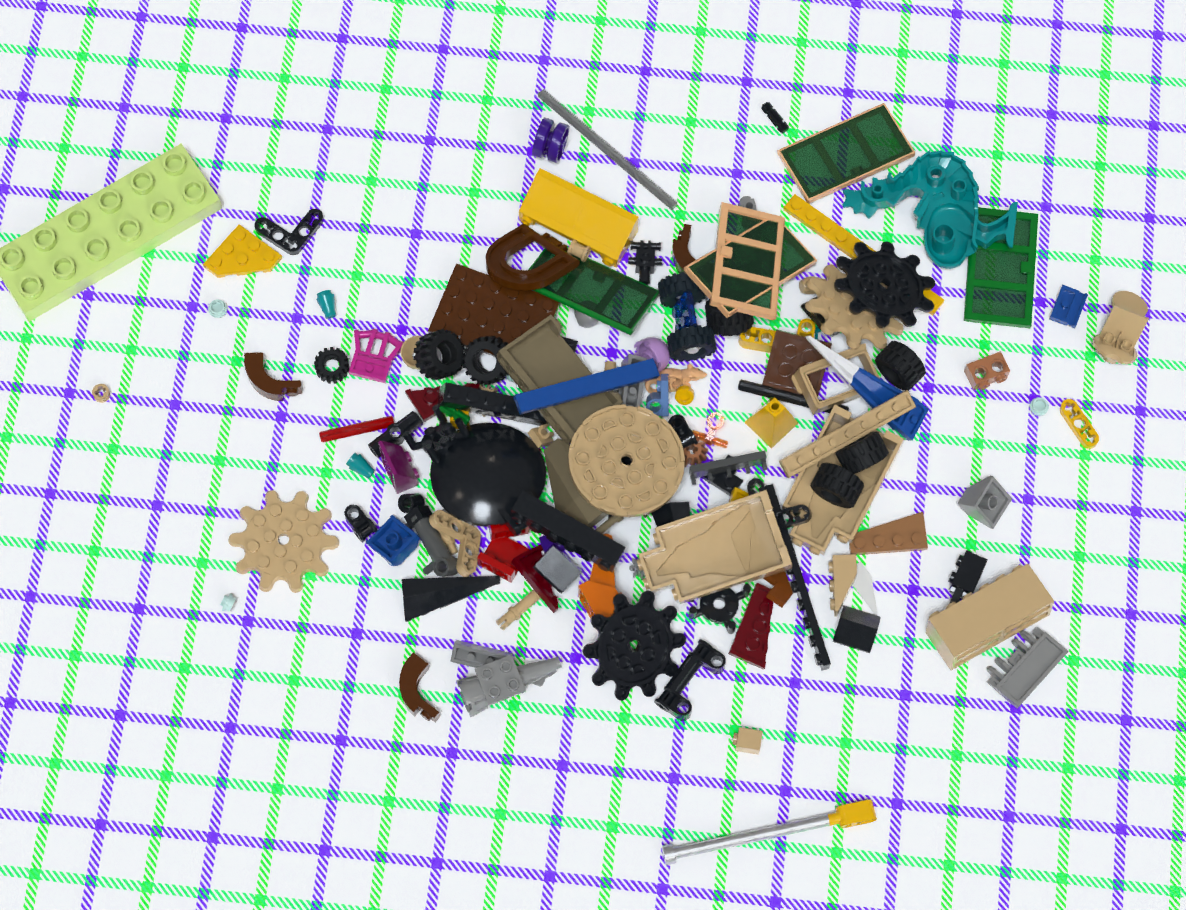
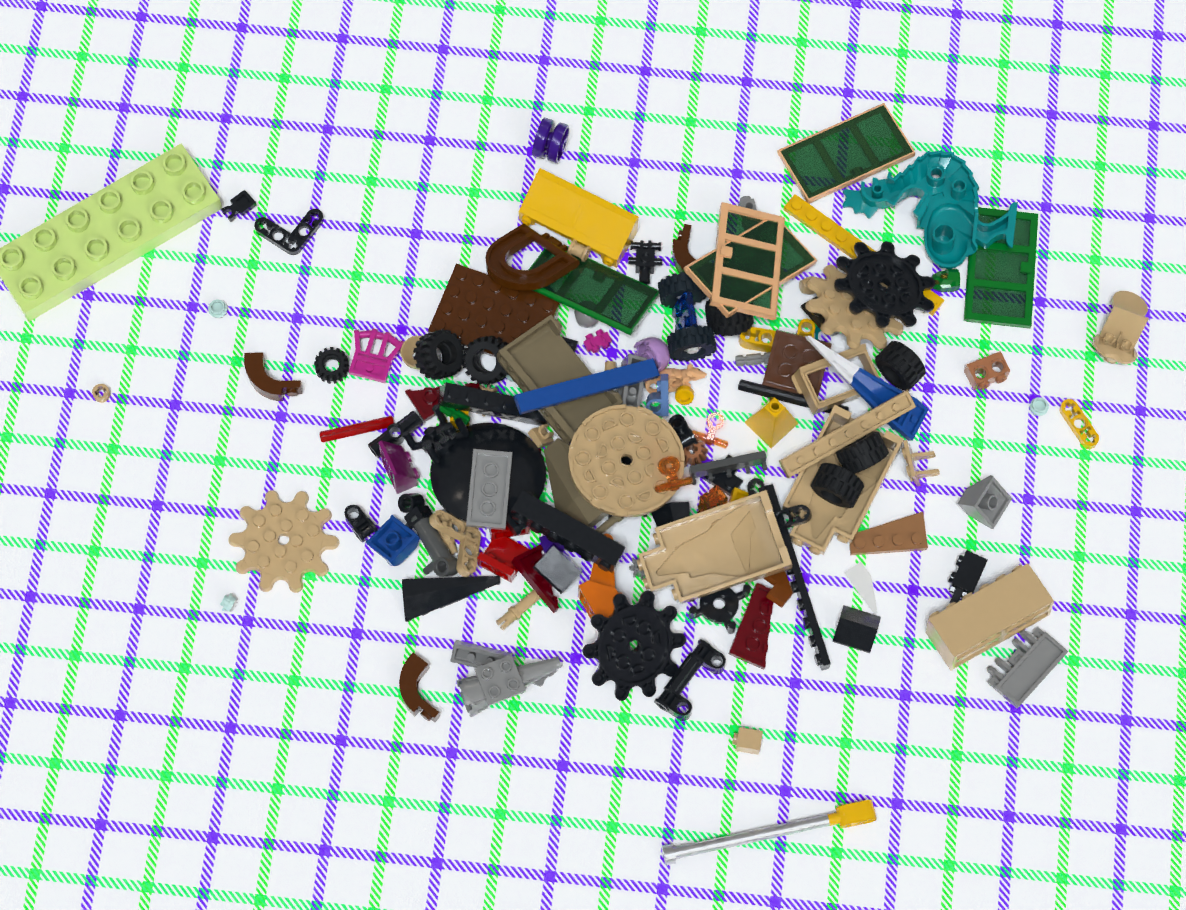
yellow plate [203,224,283,278] -> none
teal cone [316,290,337,319] -> none
teal cone [346,452,375,479] -> none
light grey axle [538,89,678,210] -> none
black axle [761,102,789,134] -> none
tan slope [828,554,857,617] -> none
blue plate [1049,284,1088,329] -> none
none -> black plate [221,189,257,222]
none -> light grey plate [466,449,512,530]
none -> dark pink piece [583,329,612,353]
none -> clear orange piece [655,456,693,493]
none -> clear orange brick [697,485,728,513]
none -> light grey axle [735,352,770,366]
none -> tan plate [901,440,940,487]
none -> green rock [931,269,960,293]

